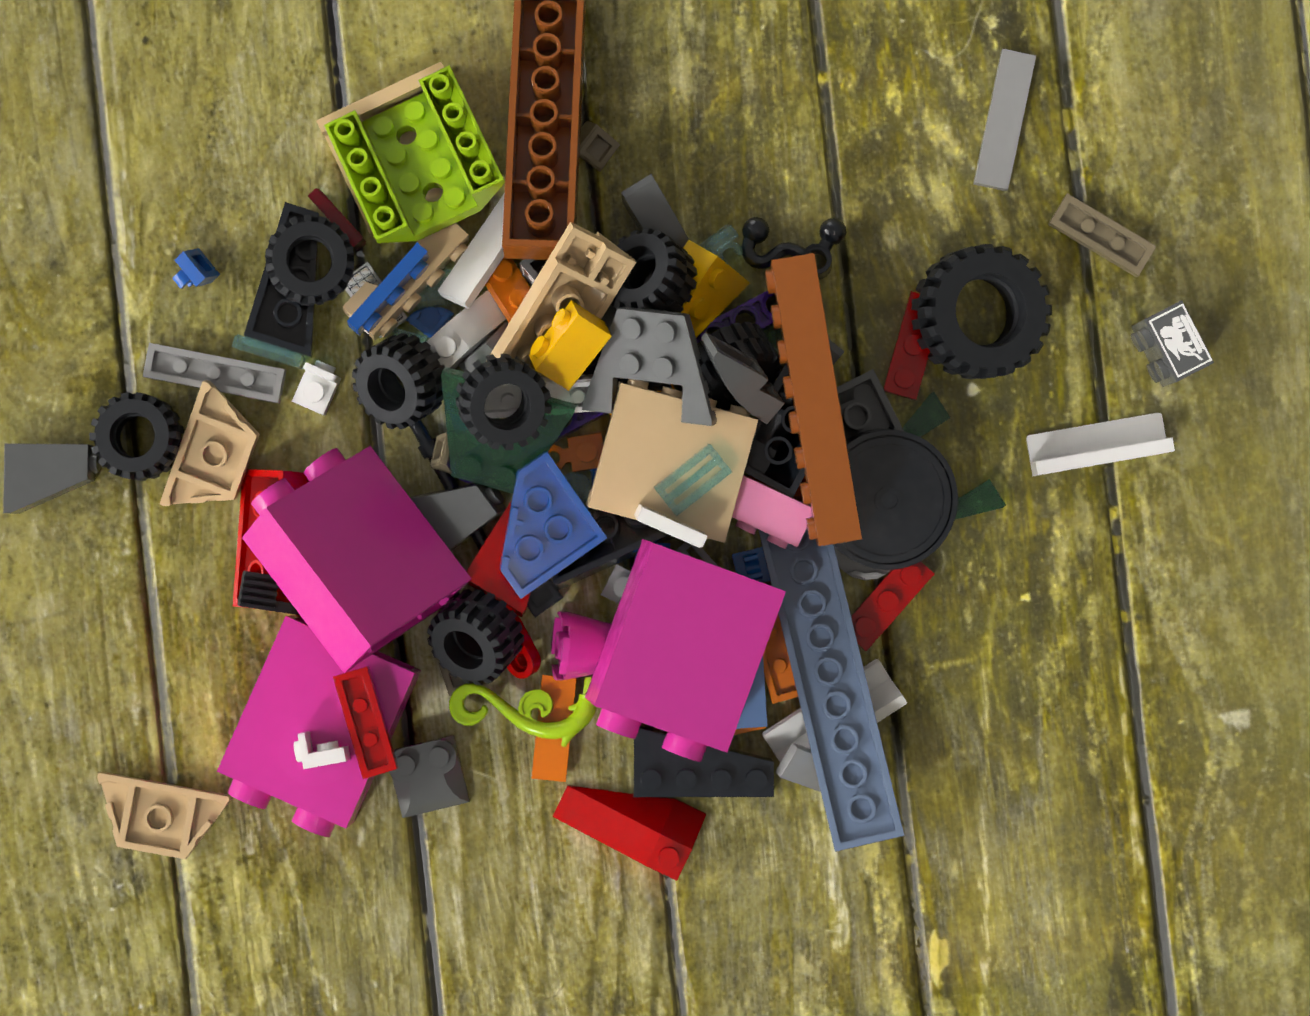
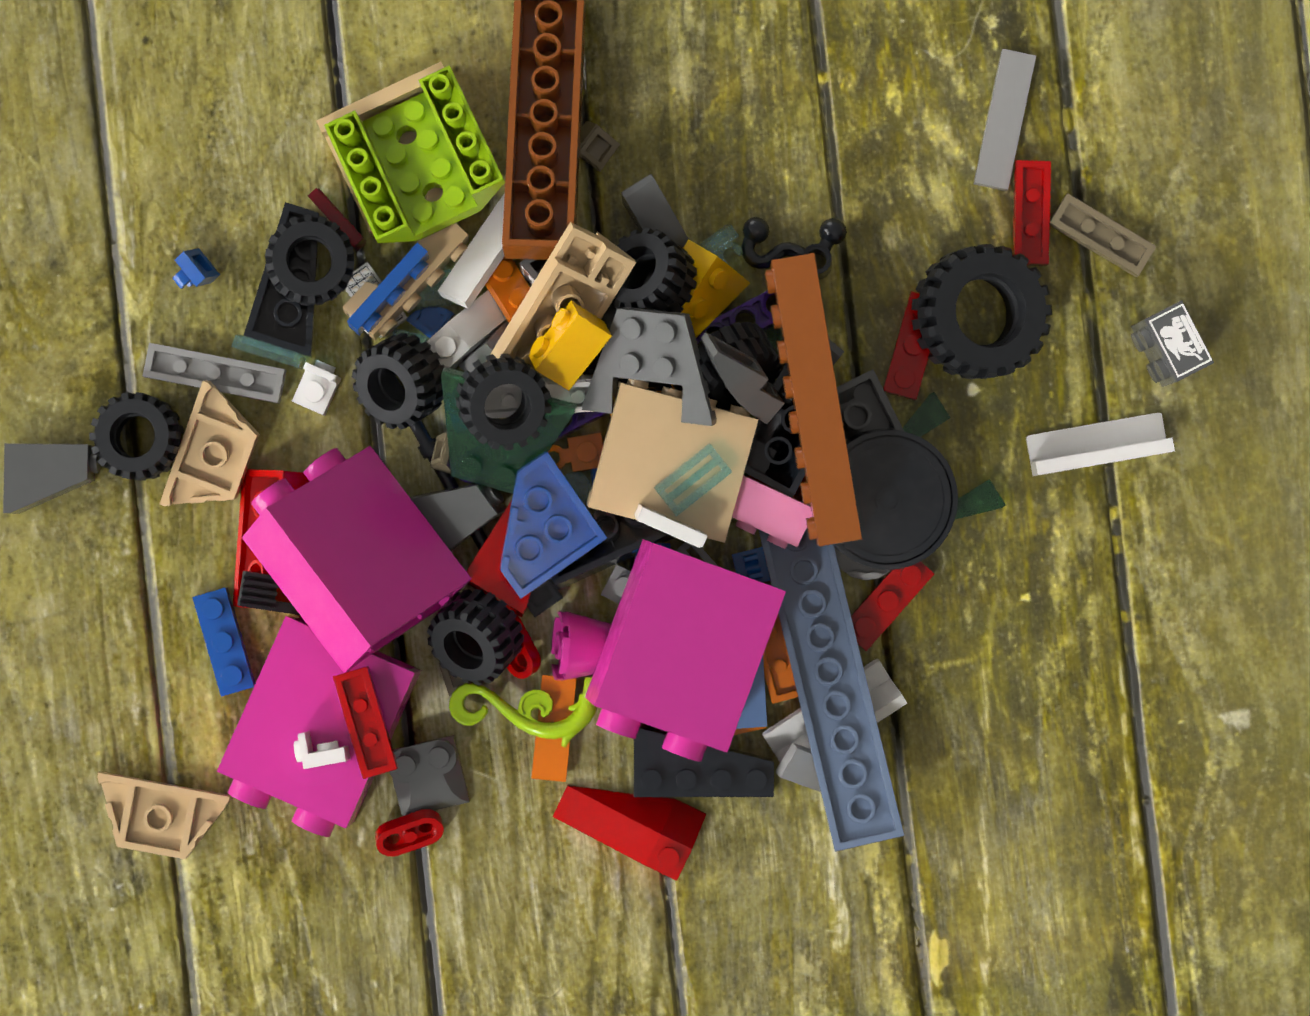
none -> blue plate [192,587,256,697]
none -> red plate [375,809,444,857]
none -> red plate [1013,160,1051,266]

